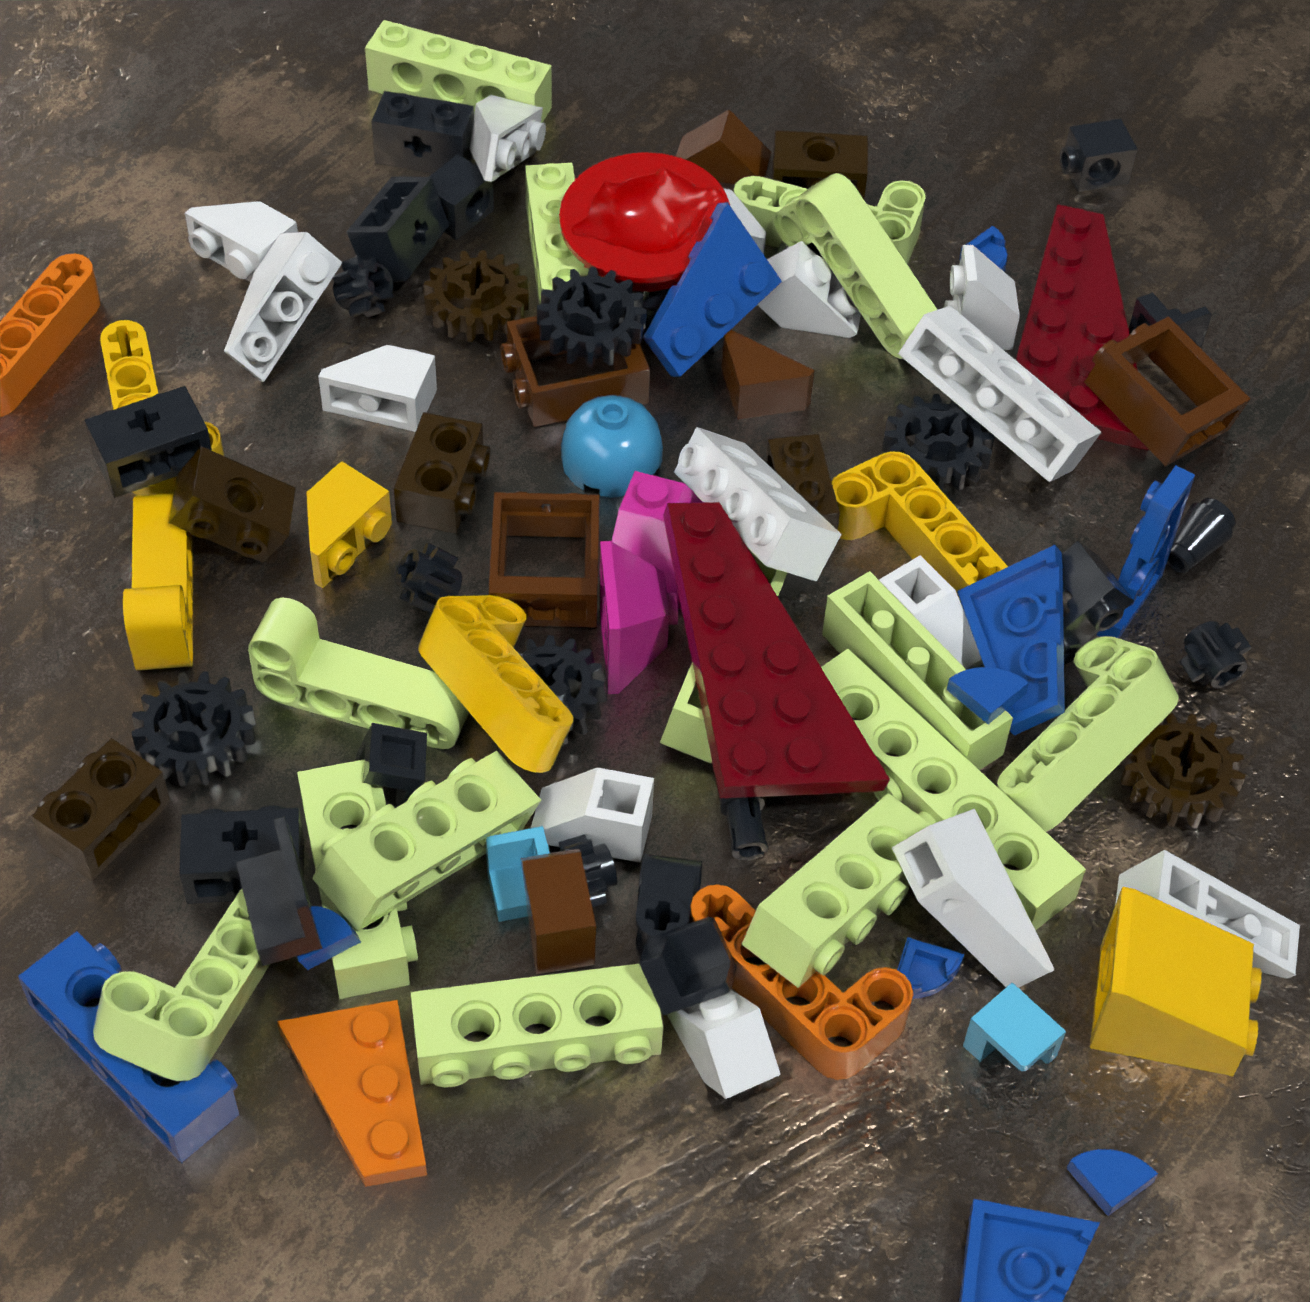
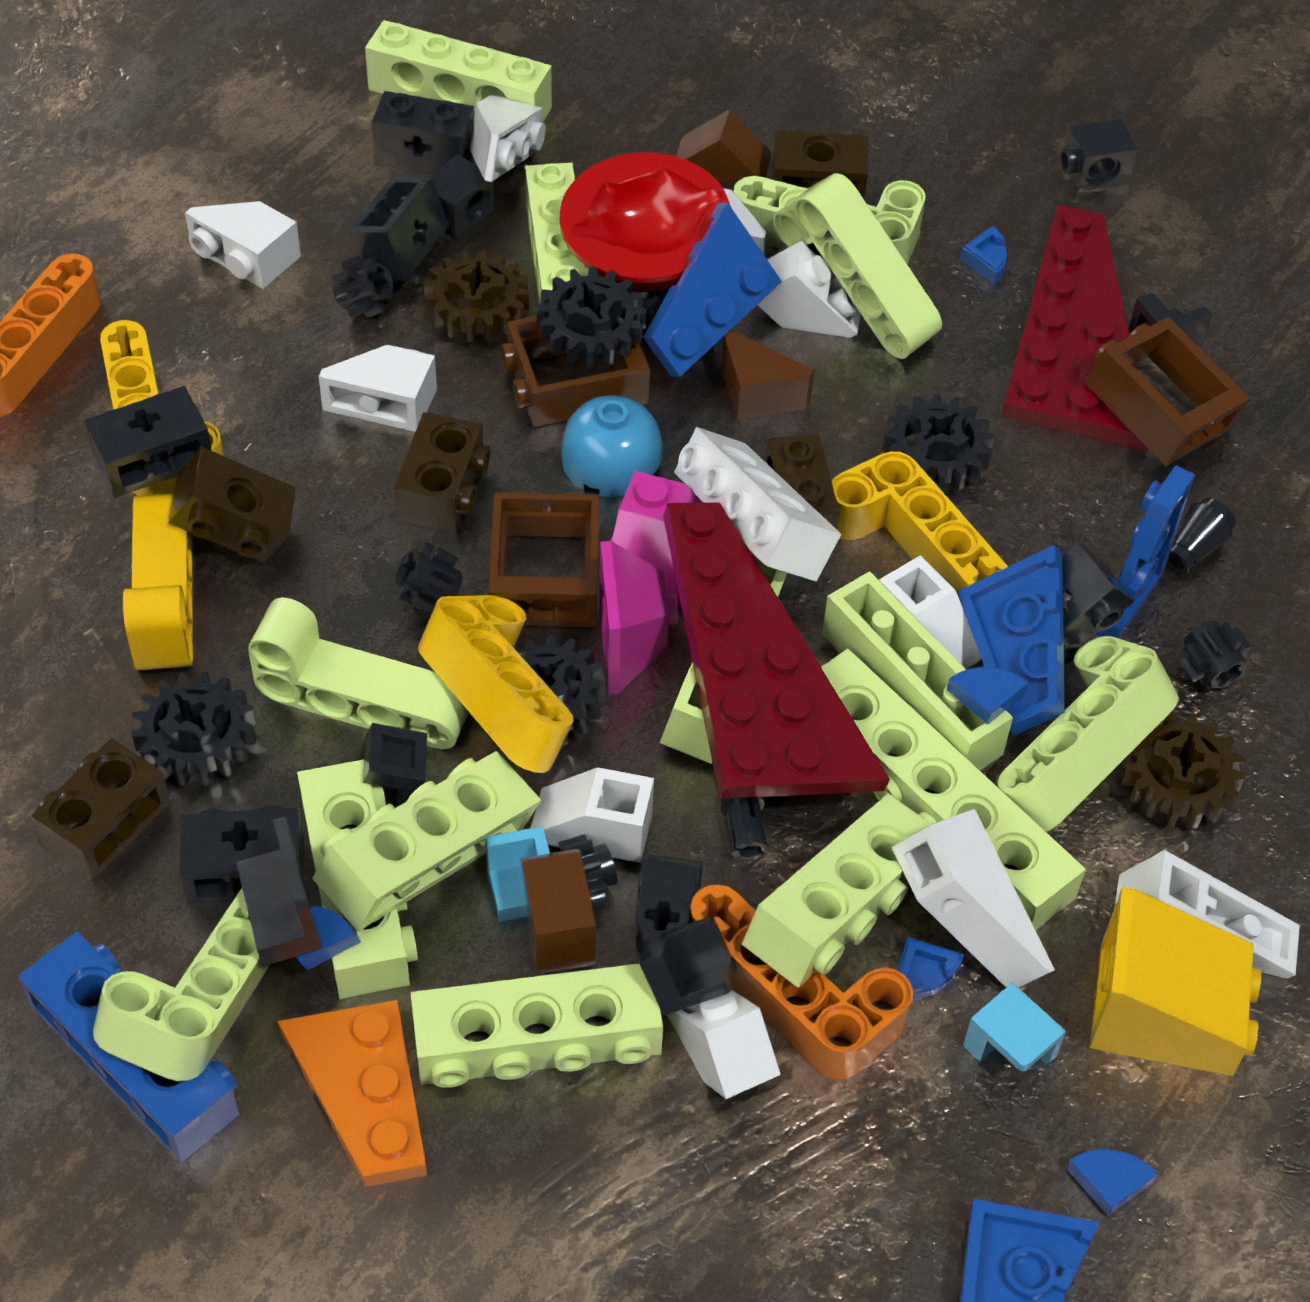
white slope [224,232,342,382] -> none
yellow slope [306,461,392,589] -> none
white brick [898,306,1101,482] -> none
white slope [944,245,1020,350] -> none

